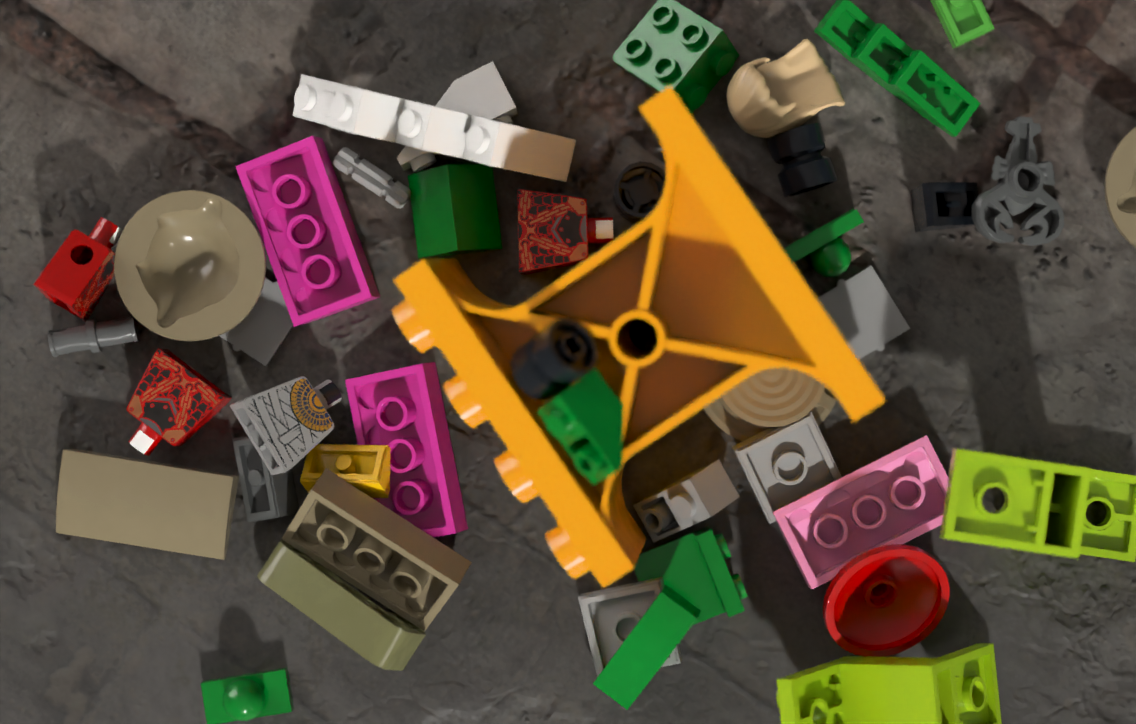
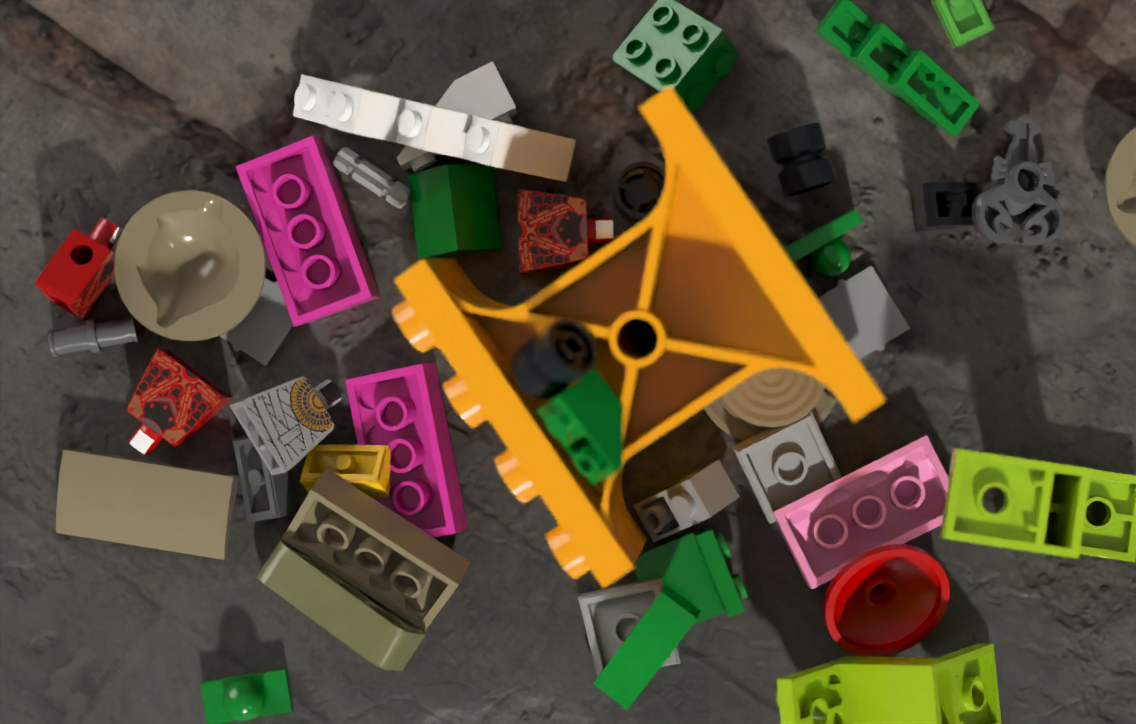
tan piece [727,38,845,138] -> none

